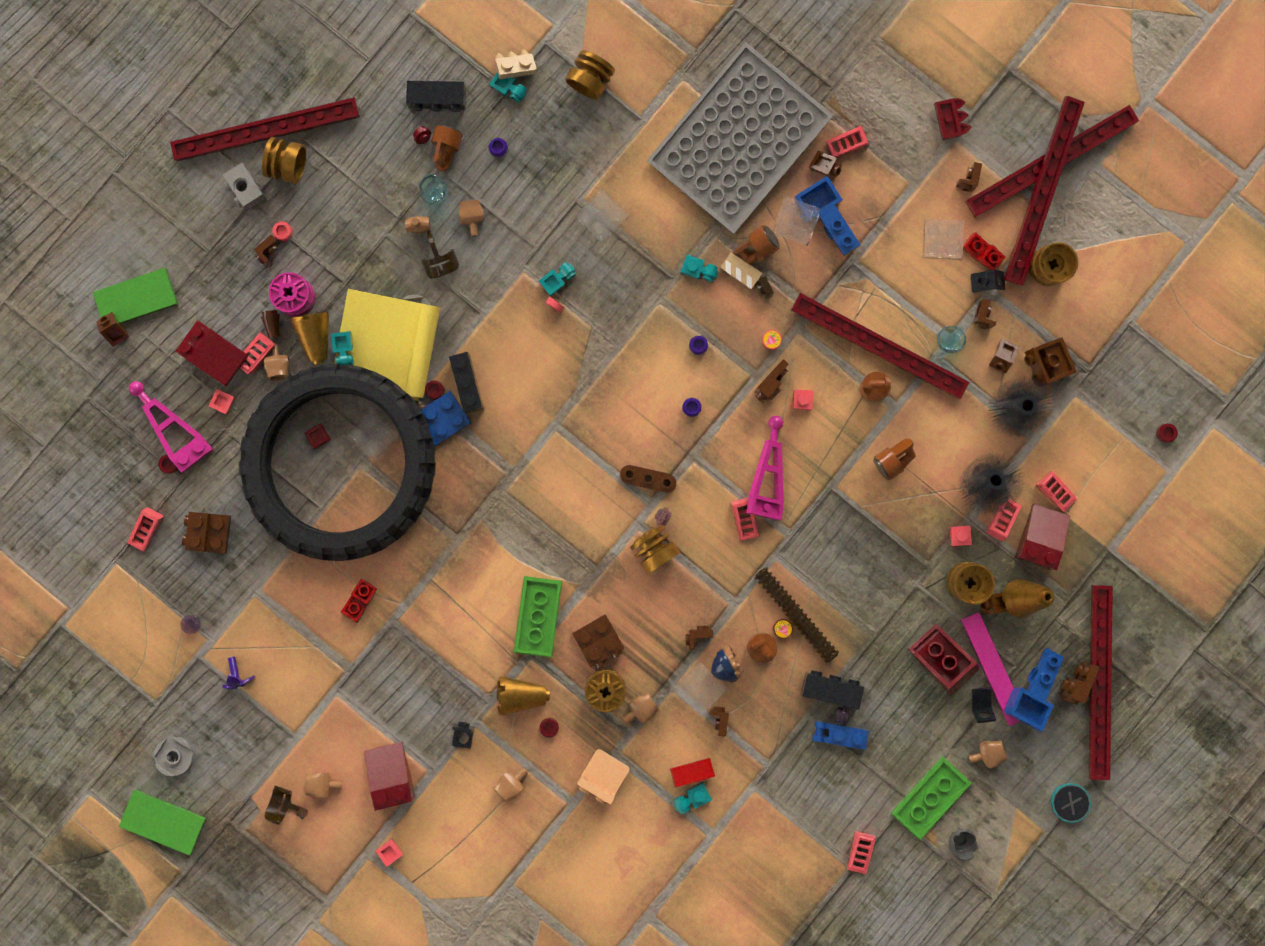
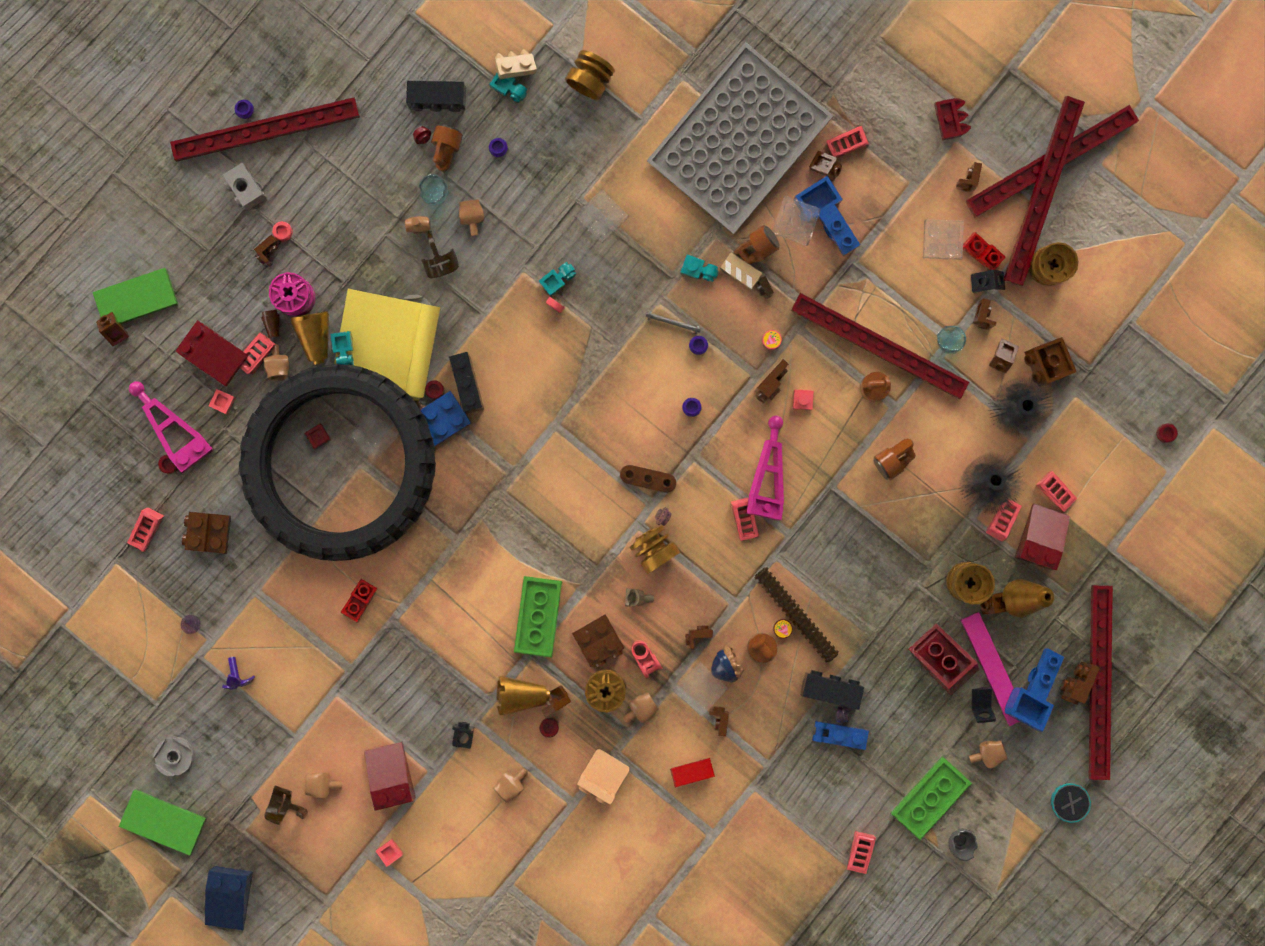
pearl gold wheel [262,137,307,184] -> none
teal plate [673,782,712,814] -> none
coral plate [950,526,972,546] -> none
none -> dark blue slope [205,866,253,930]
none -> dark purple plate [234,100,254,119]
none -> reddish brown bracket [541,685,571,717]
none -> dark tan piece [625,588,654,607]
none -> coral piece [631,640,663,679]
none -> dark grey axle [646,311,701,334]

